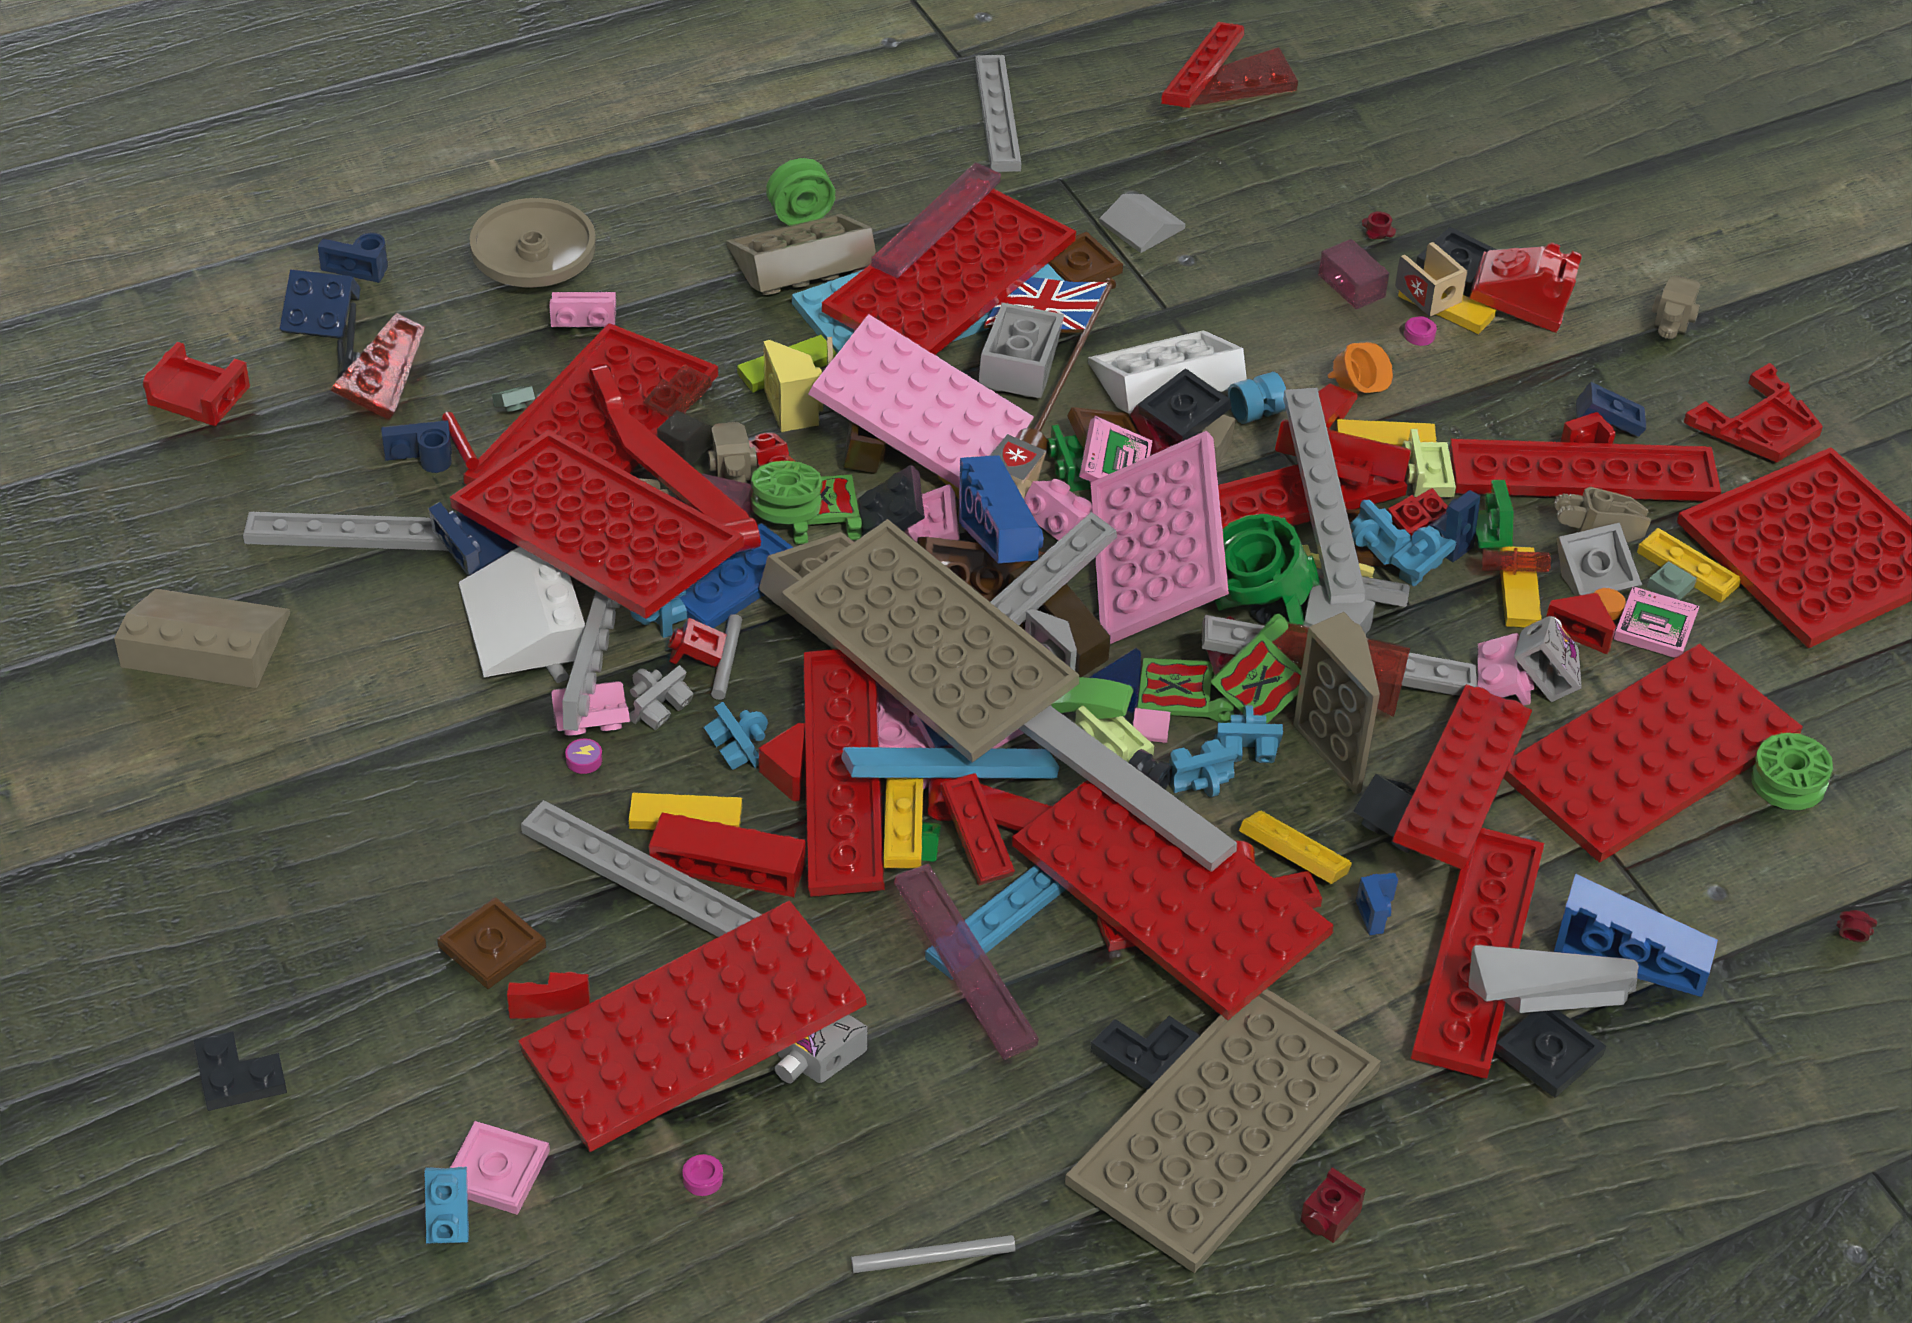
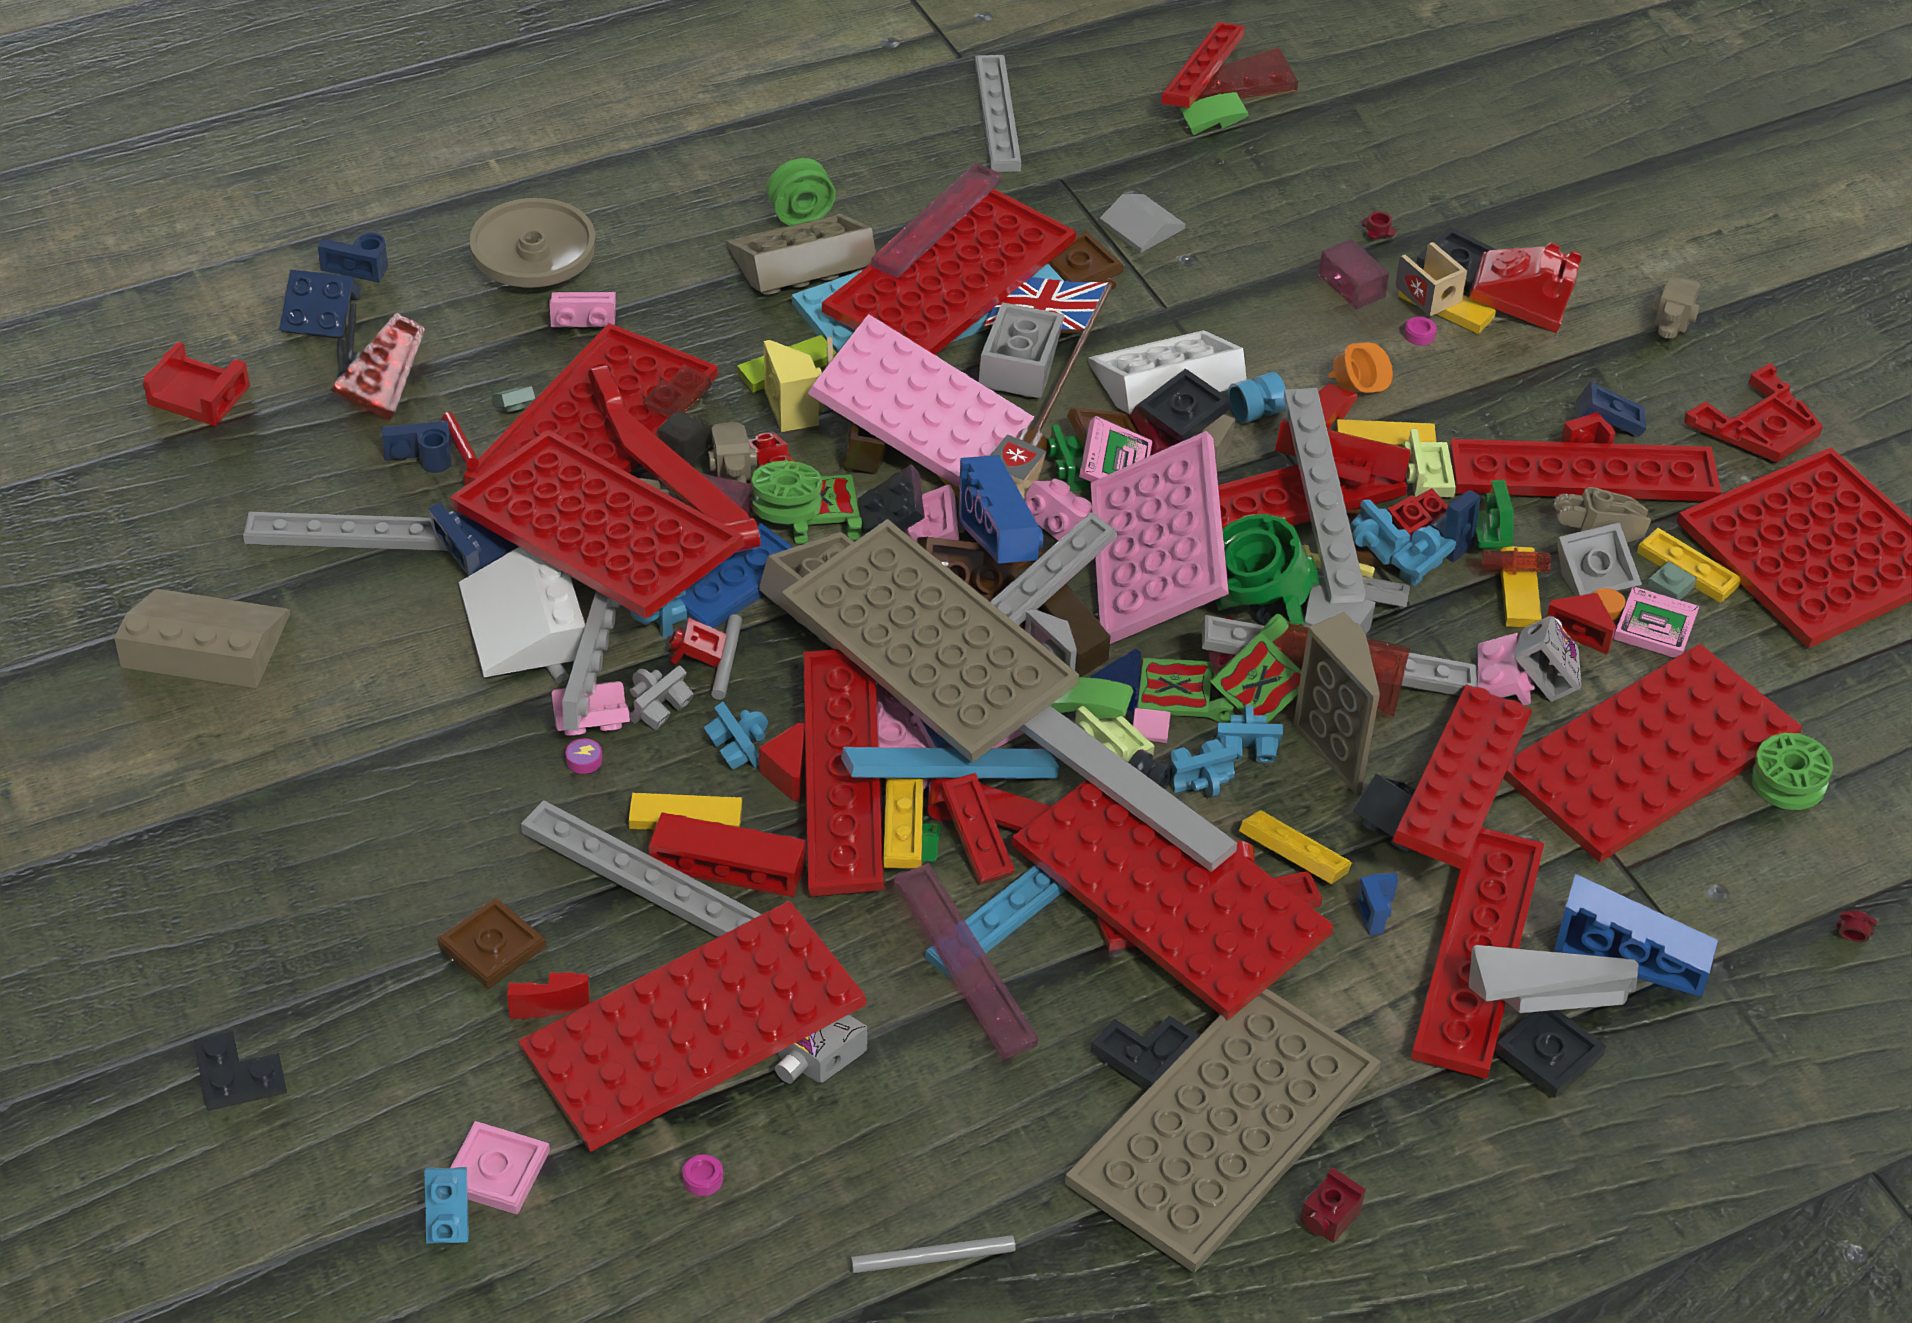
none -> bright green slope [1180,92,1249,136]

